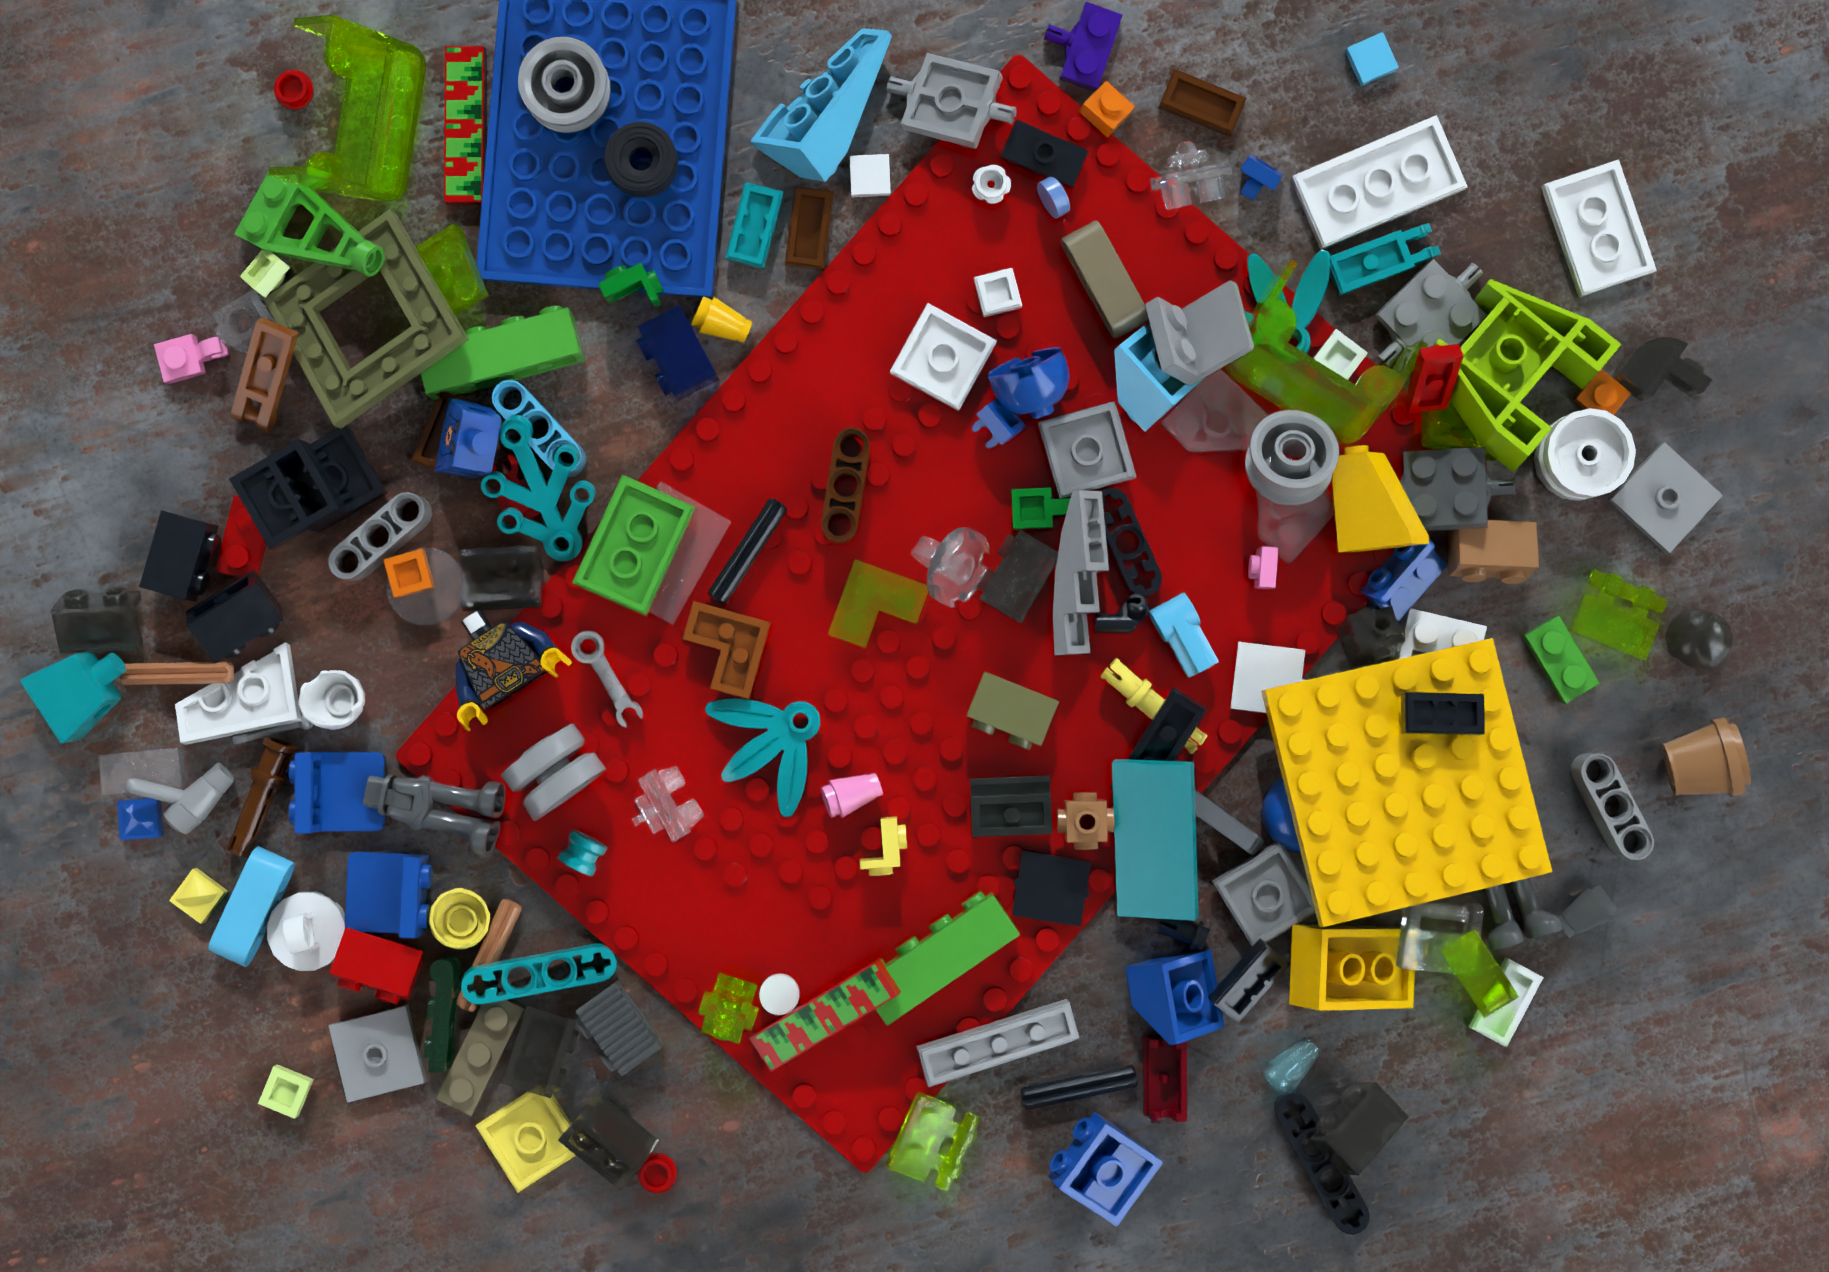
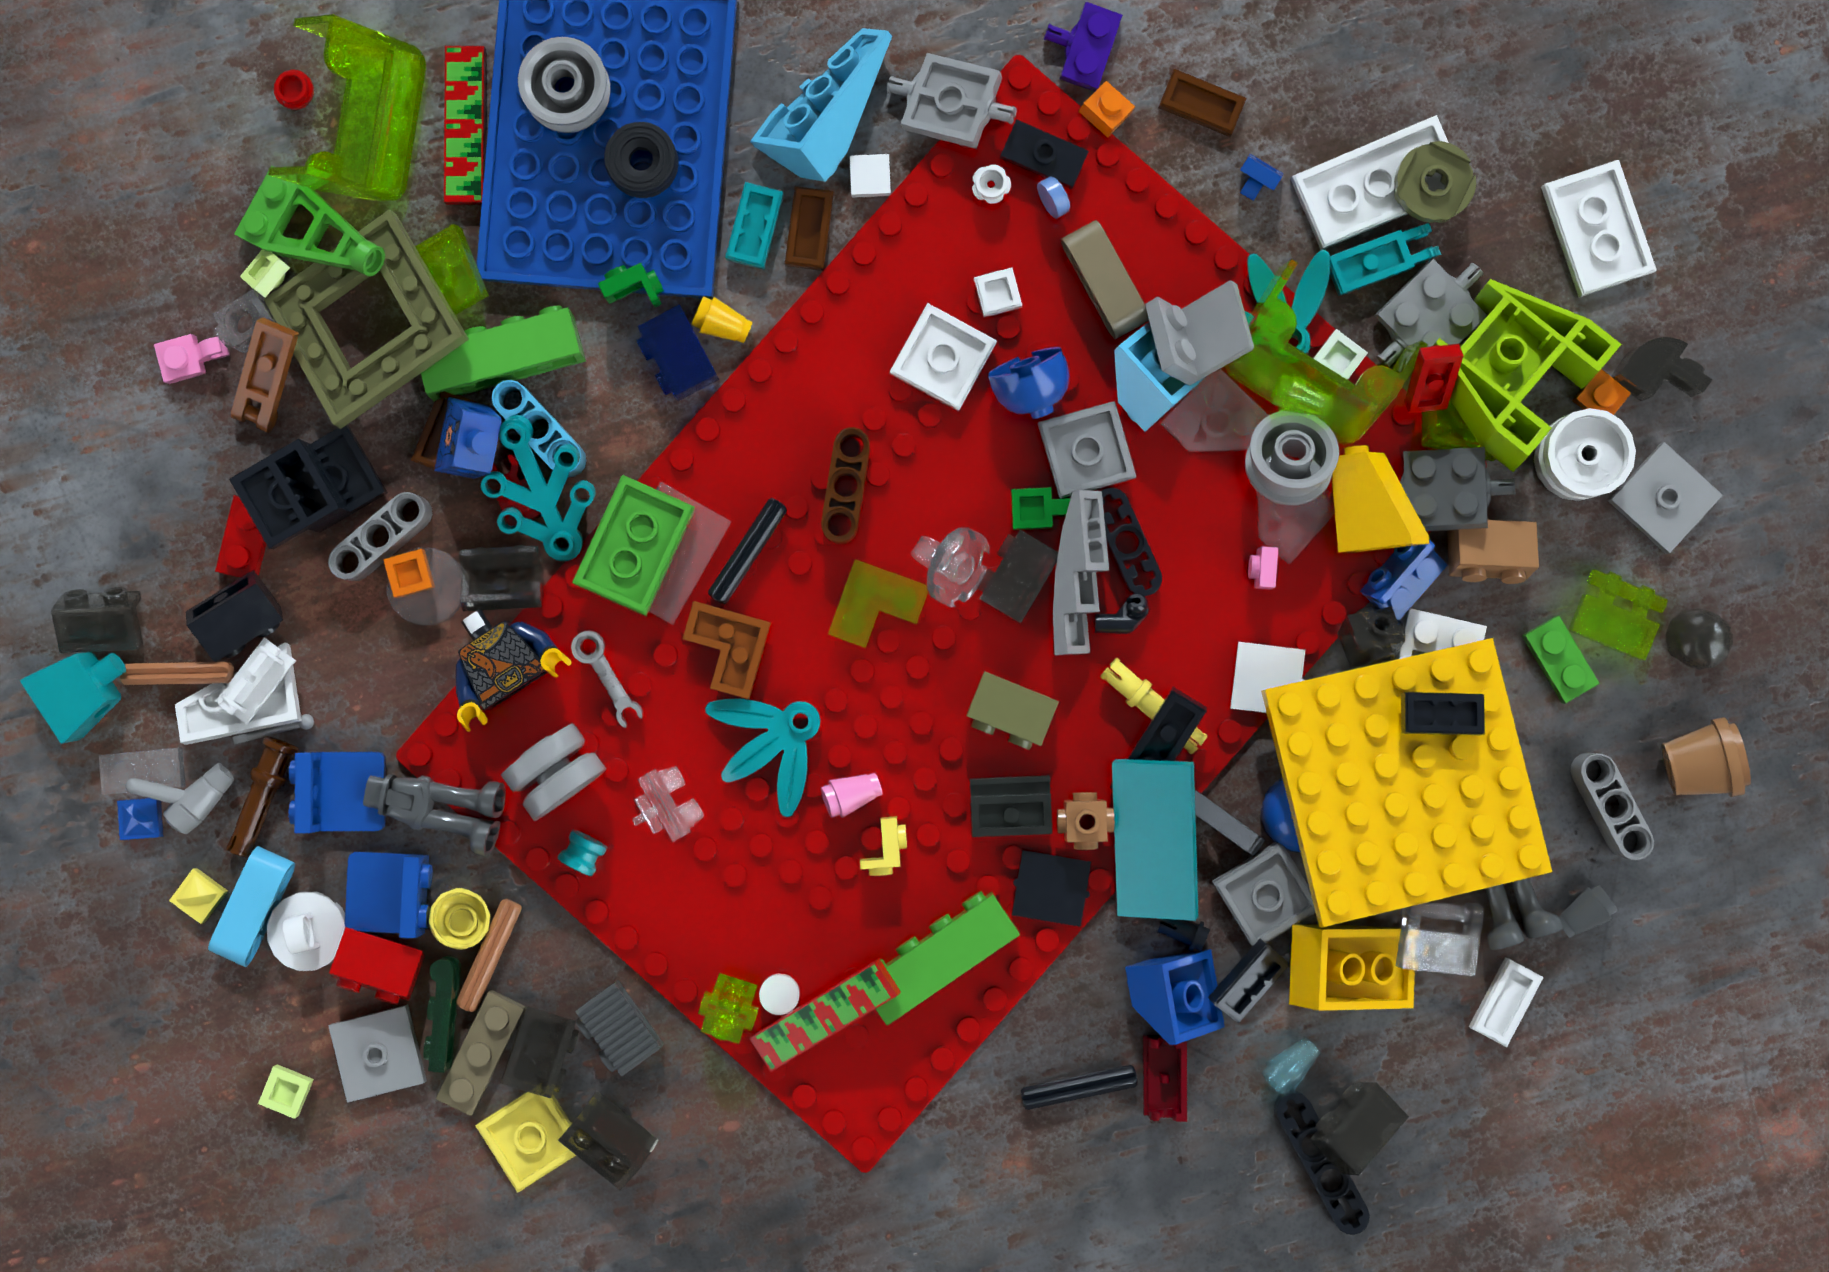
black brick [139,510,220,602] -> none
white hair [298,670,365,730] -> none
teal beam [461,943,617,1004] -> none
red plate [637,1153,677,1194] -> none
clear neon green plate [886,1092,981,1191] -> none
light grey tile [916,999,1080,1087] -> none
blue tile [972,399,1027,448] -> none
blue plate [1048,1112,1163,1226] -> none
medium azure piece [1149,592,1219,678] -> none
clear hips [1150,141,1232,210] -> none
medium azure tile [1345,32,1399,86] -> none
clear neon green brick [1440,929,1519,1019] -> none
none -> white hinge [215,637,296,724]
none -> clear neon green cone [1270,373,1334,418]
none -> olive plate [1394,141,1476,223]

